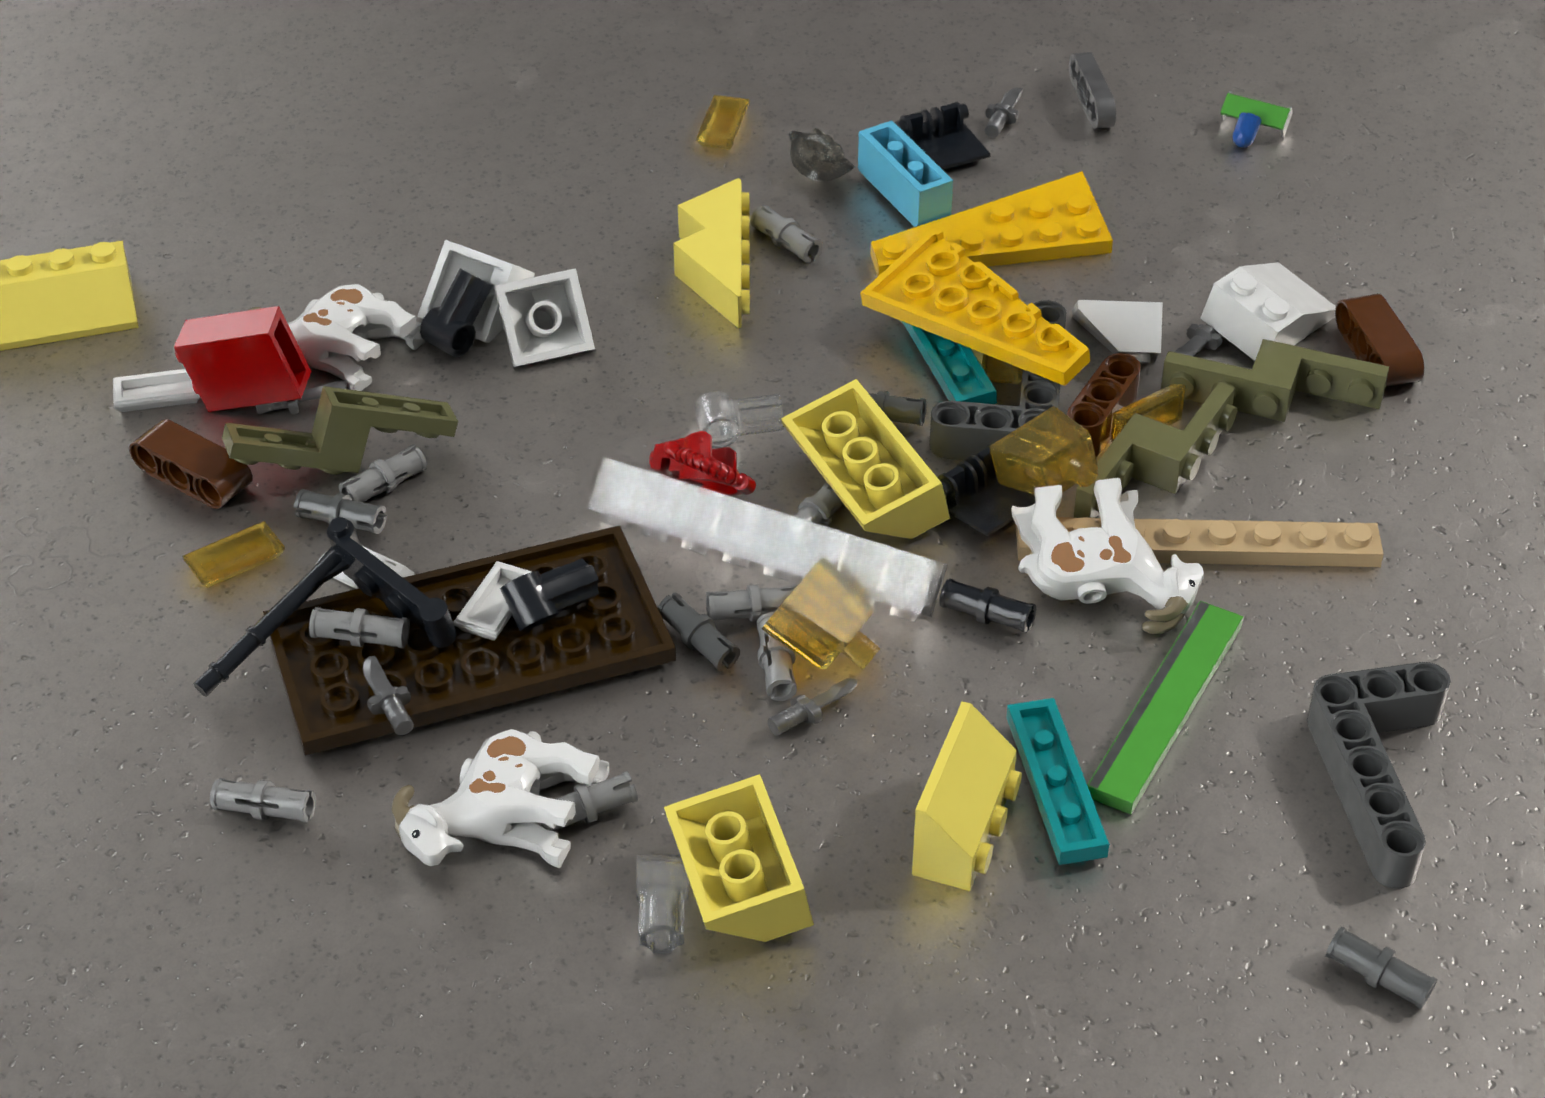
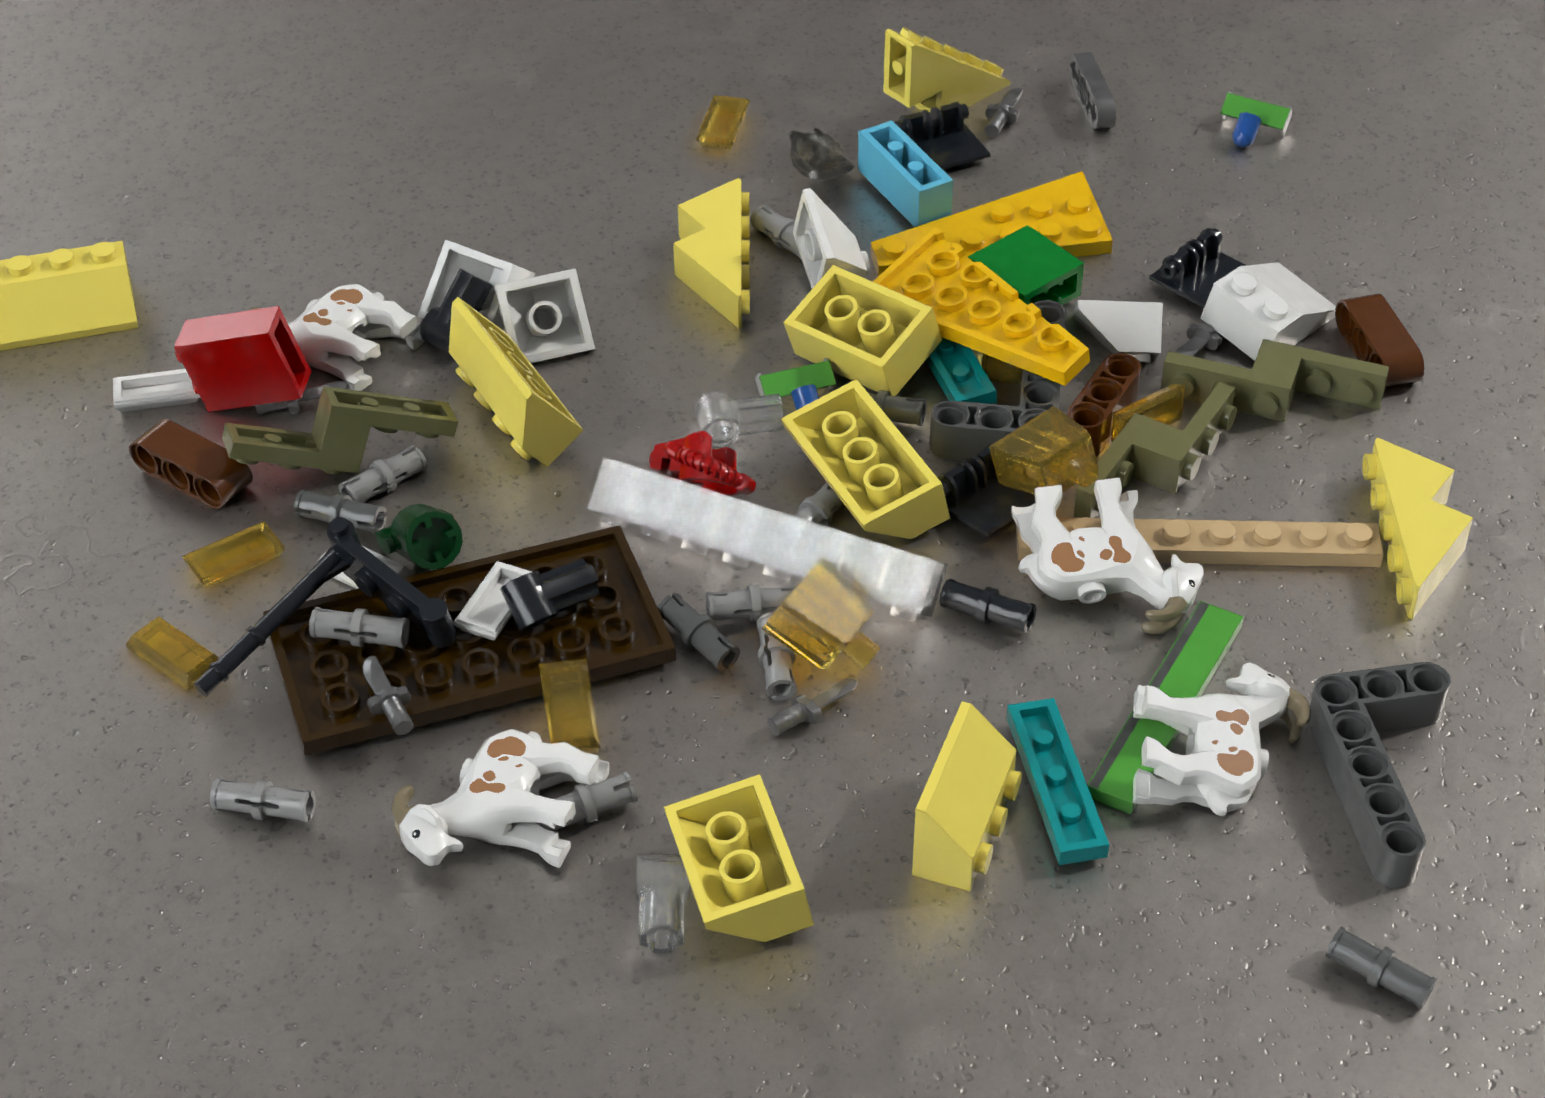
none -> clear yellow tile [126,616,219,691]
none -> dark green piece [375,504,463,570]
none -> light yellow slope [449,297,583,467]
none -> clear yellow tile [539,658,601,750]
none -> bright green piece [755,358,836,410]
none -> light yellow brick [783,265,942,396]
none -> white slope [793,188,870,289]
none -> light yellow slope [883,27,1011,113]
none -> green brick [968,225,1084,306]
none -> white animal [1133,662,1311,816]
none -> black hinge [1149,228,1246,309]
none -> light yellow slope [1362,437,1473,620]

